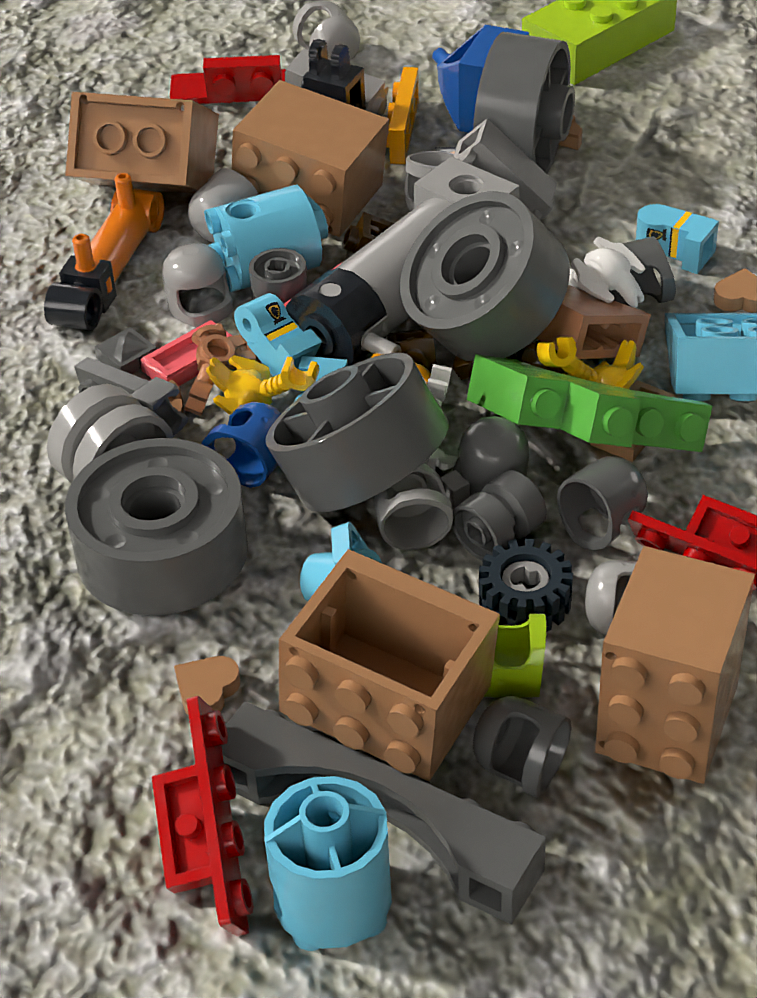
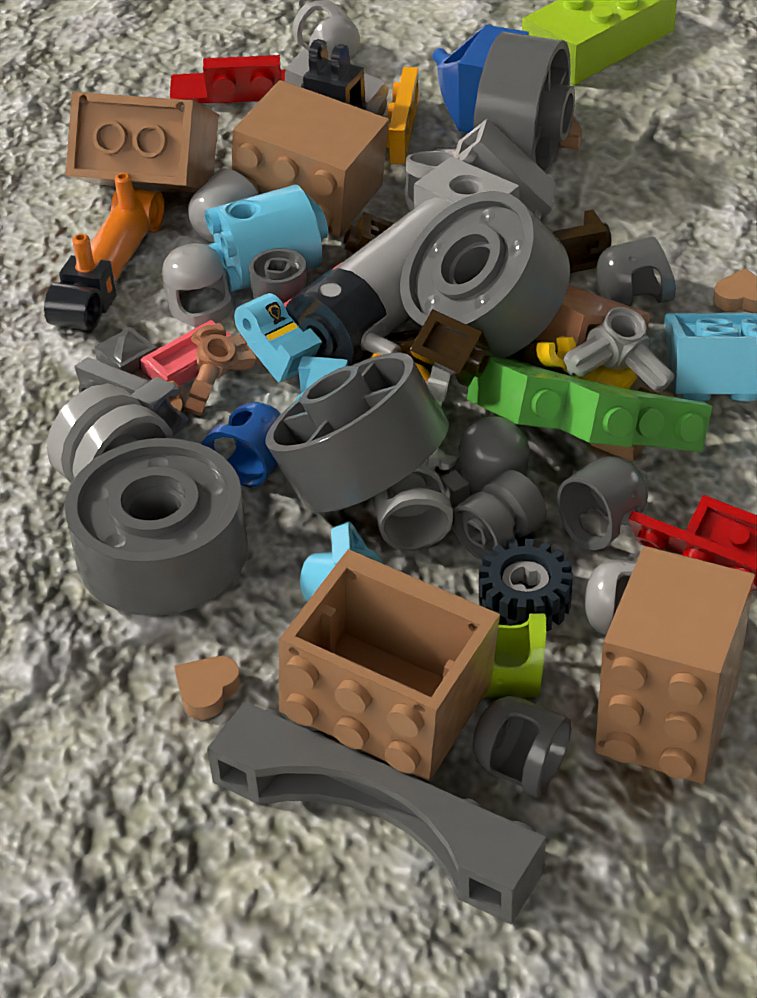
red bracket [151,696,253,936] -> none
yellow piece [206,355,320,415] -> none
medium azure cylinder [264,776,392,951] -> none
white piece [568,237,645,308] -> none
medium azure leg [636,204,719,274] -> none
none -> dark brown bracket [410,309,491,387]
none -> dark brown bracket [553,209,612,273]
none -> light grey axle [563,307,675,393]

